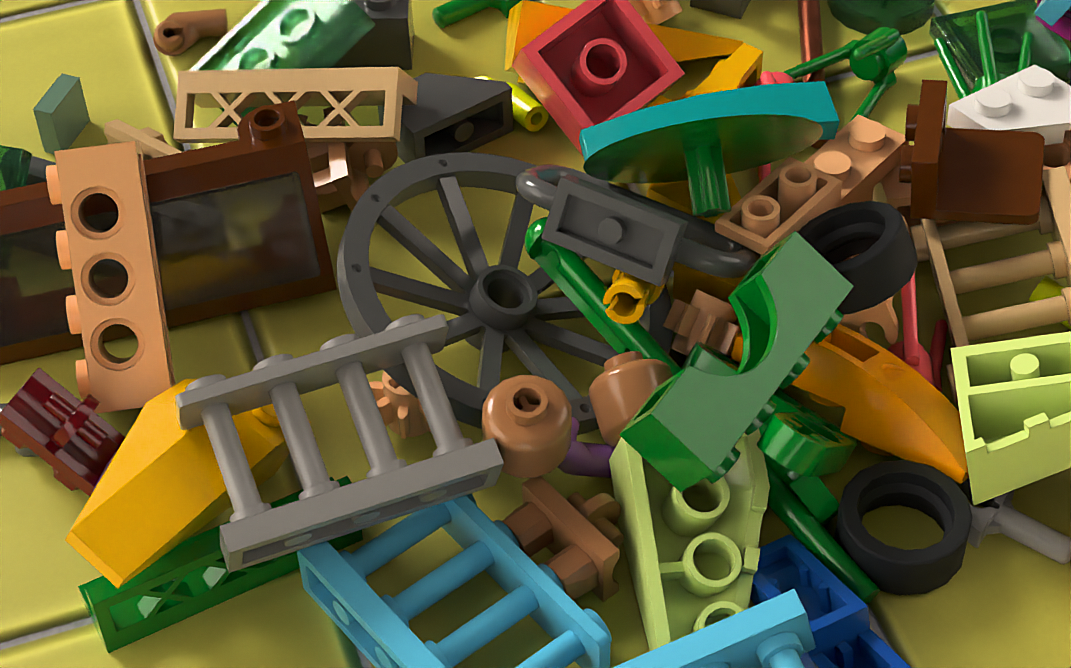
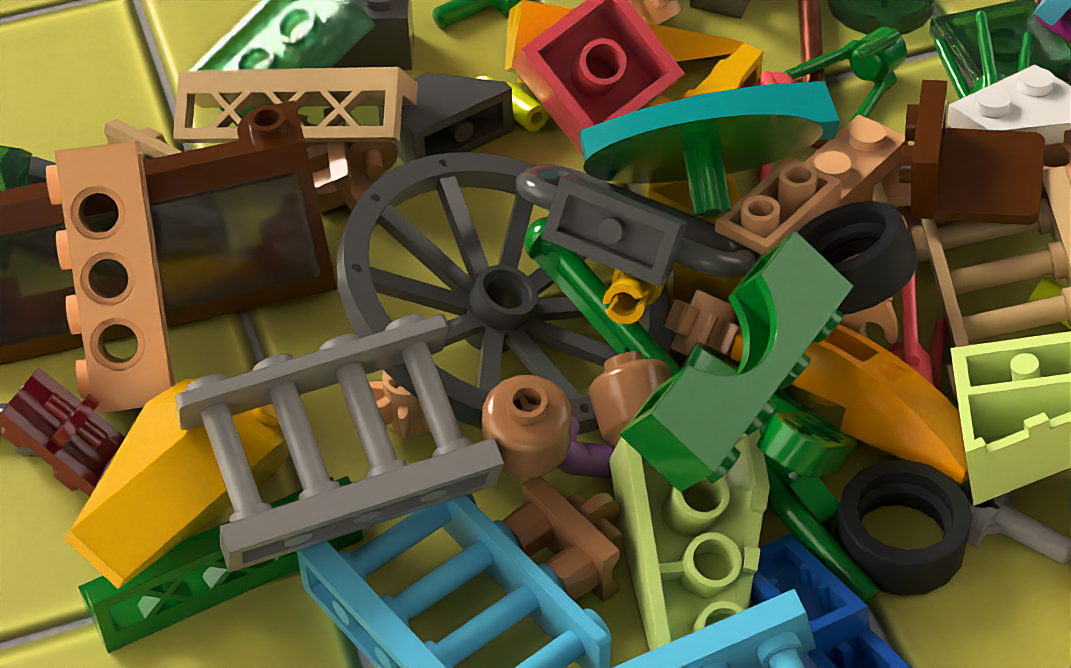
sand green tile [33,73,90,155] -> none
medium nougat arm [153,9,229,56] -> none

